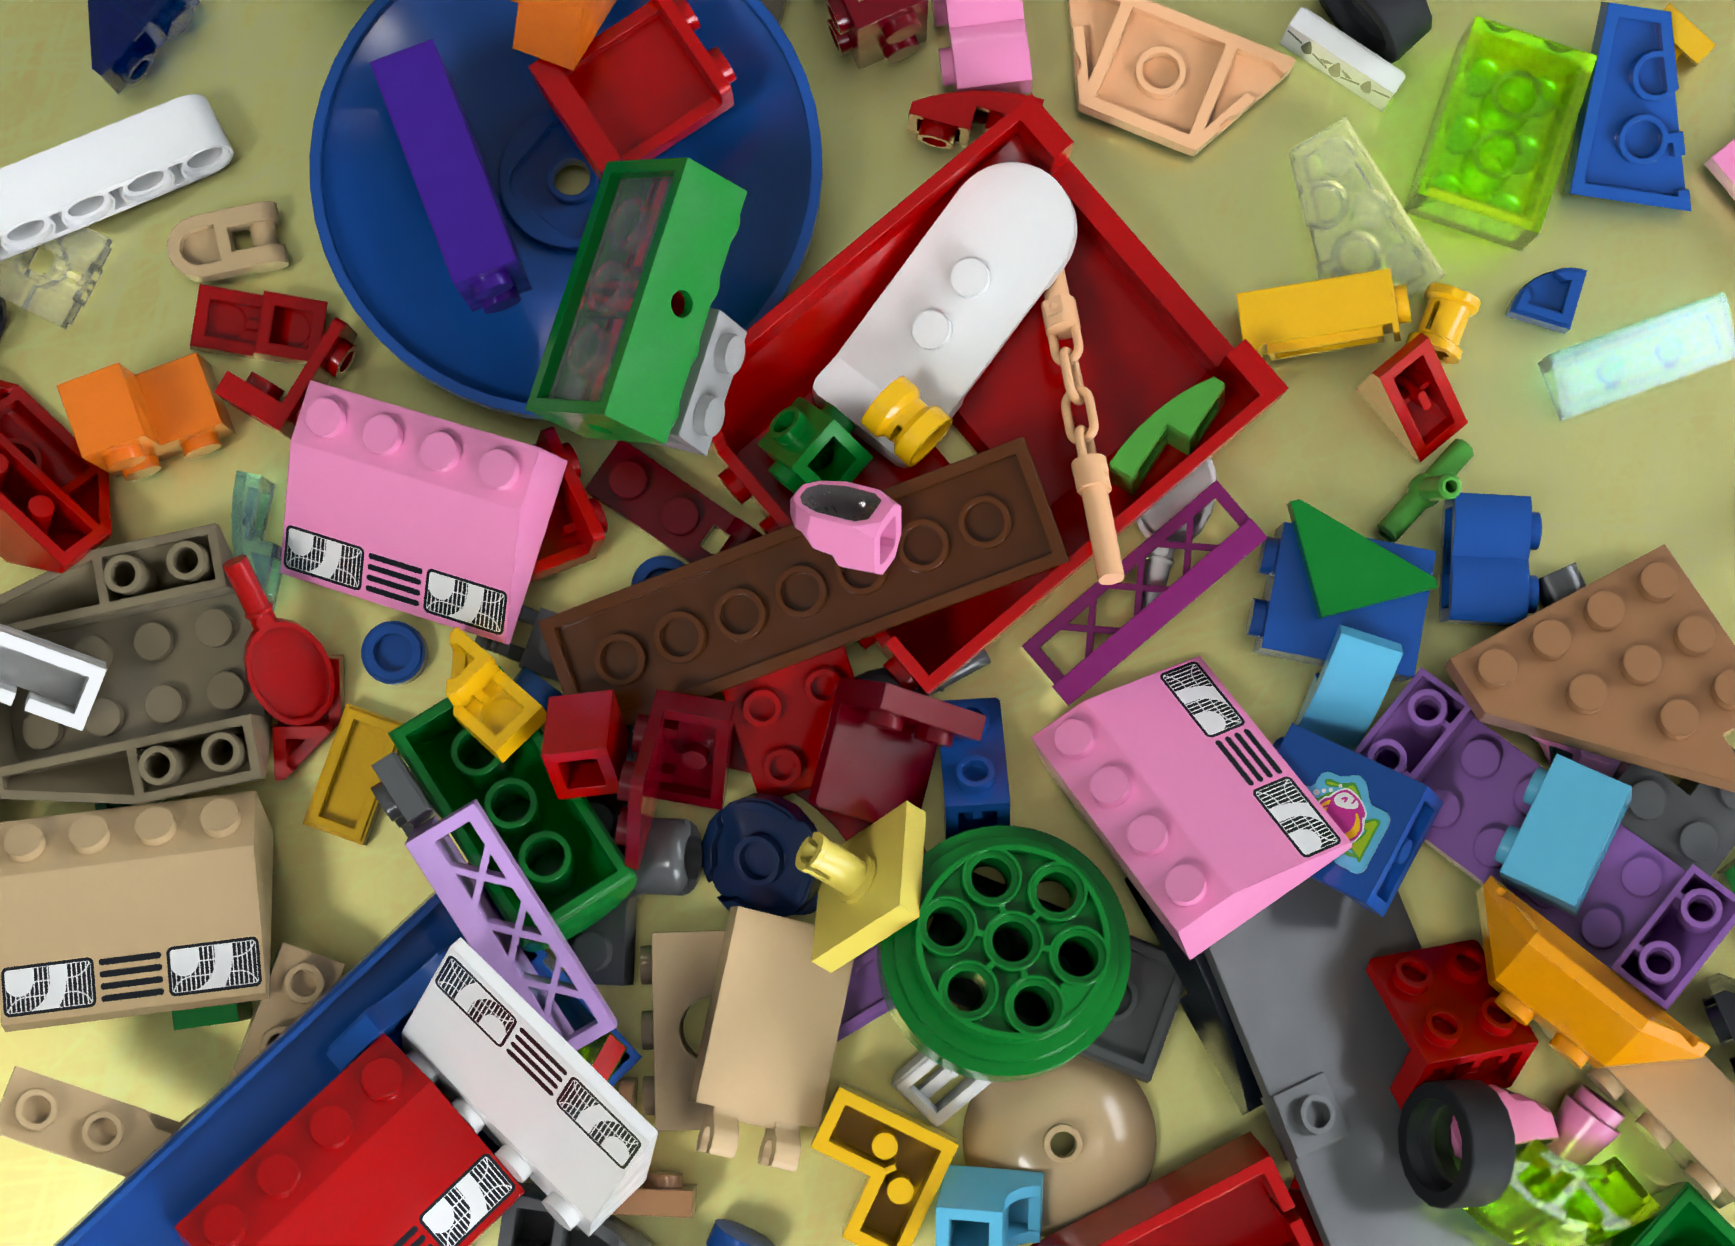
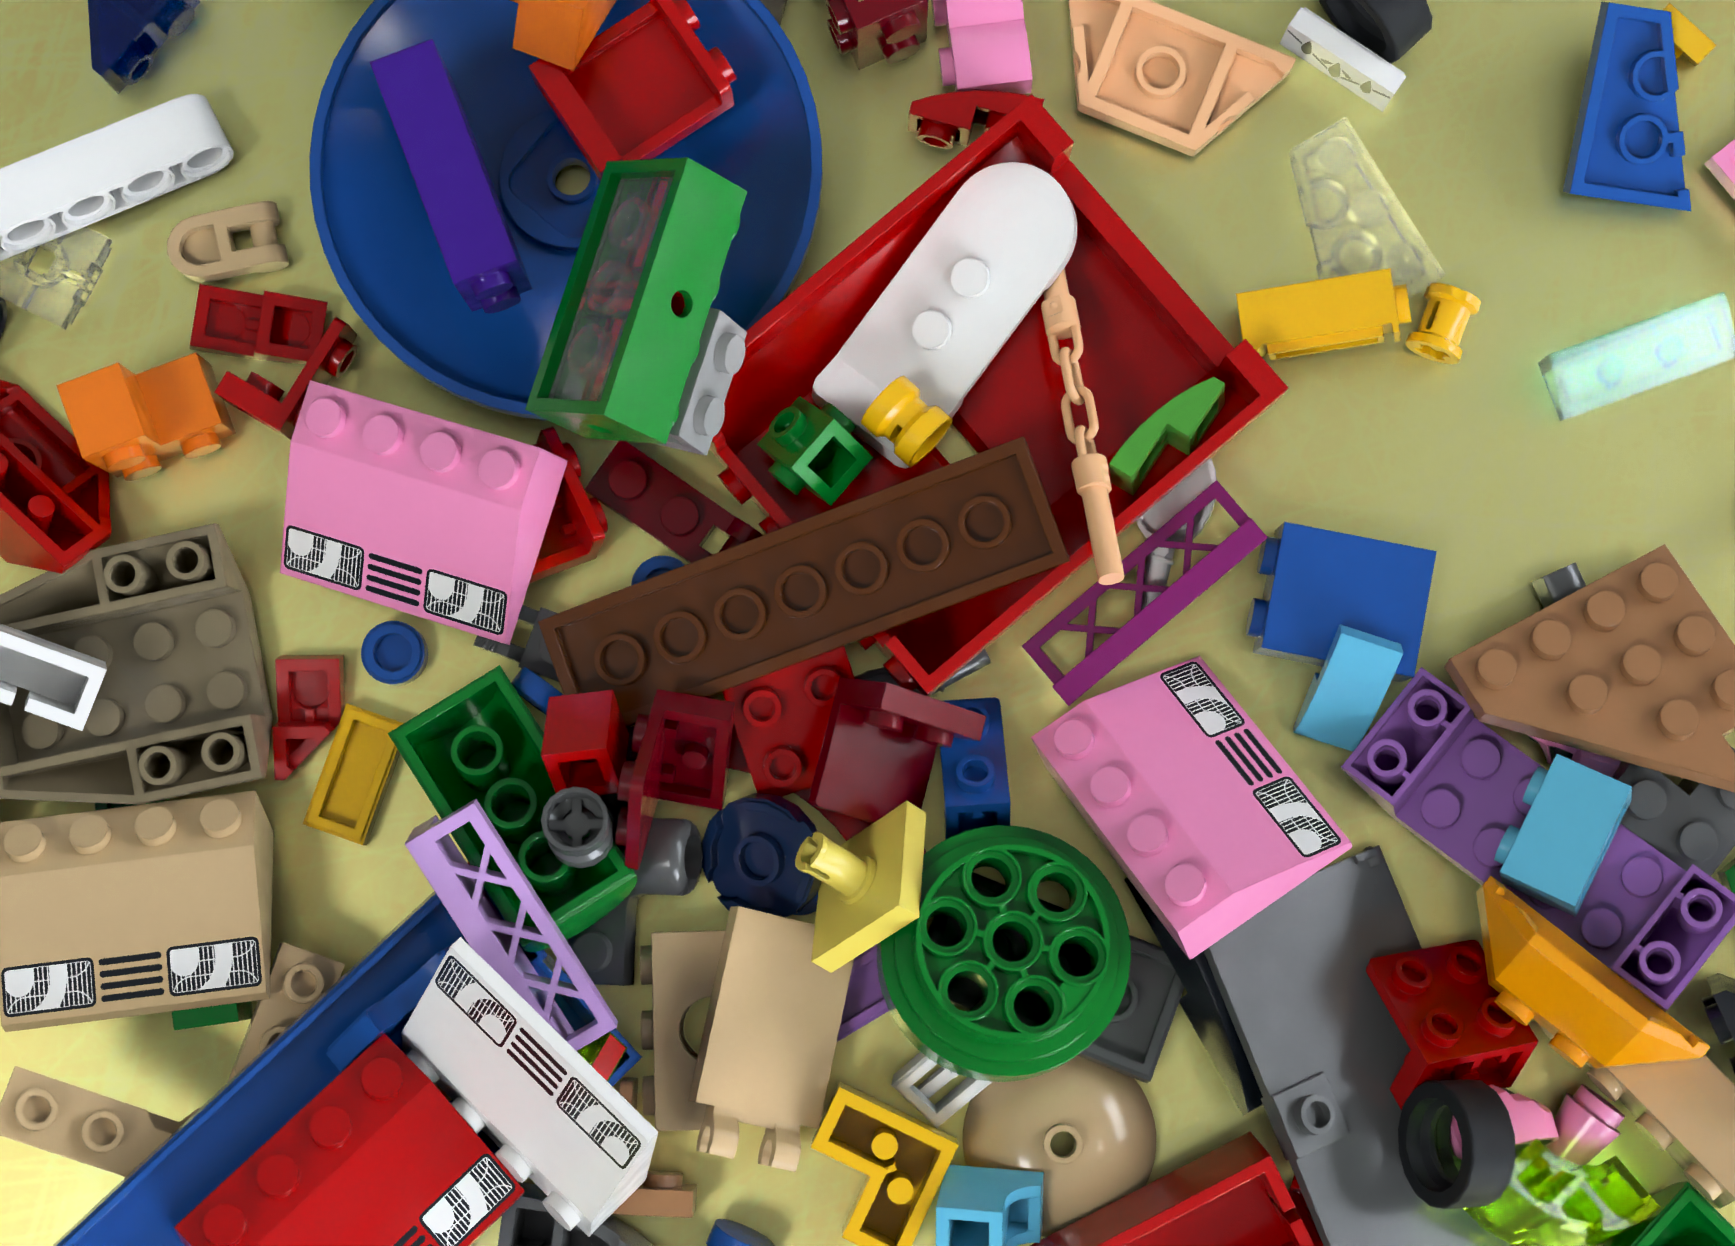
red piece [222,555,335,726] -> none
clear light blue slope [231,471,282,611] -> none
dark grey hinge [371,751,441,837] -> none
yellow slope [446,627,547,763] -> none
bright pink rock [790,481,901,575] -> none
blue panel [1273,723,1444,917] -> none
green tile [1287,499,1438,619] -> none
red slope [1356,333,1468,462] -> none
bright green piece [1377,439,1474,542] -> none
clear neon green brick [1402,16,1597,251] -> none
blue brick [1439,493,1542,627] -> none
blue tile [1505,268,1587,334] -> none
none -> dark grey wheel [541,787,614,868]

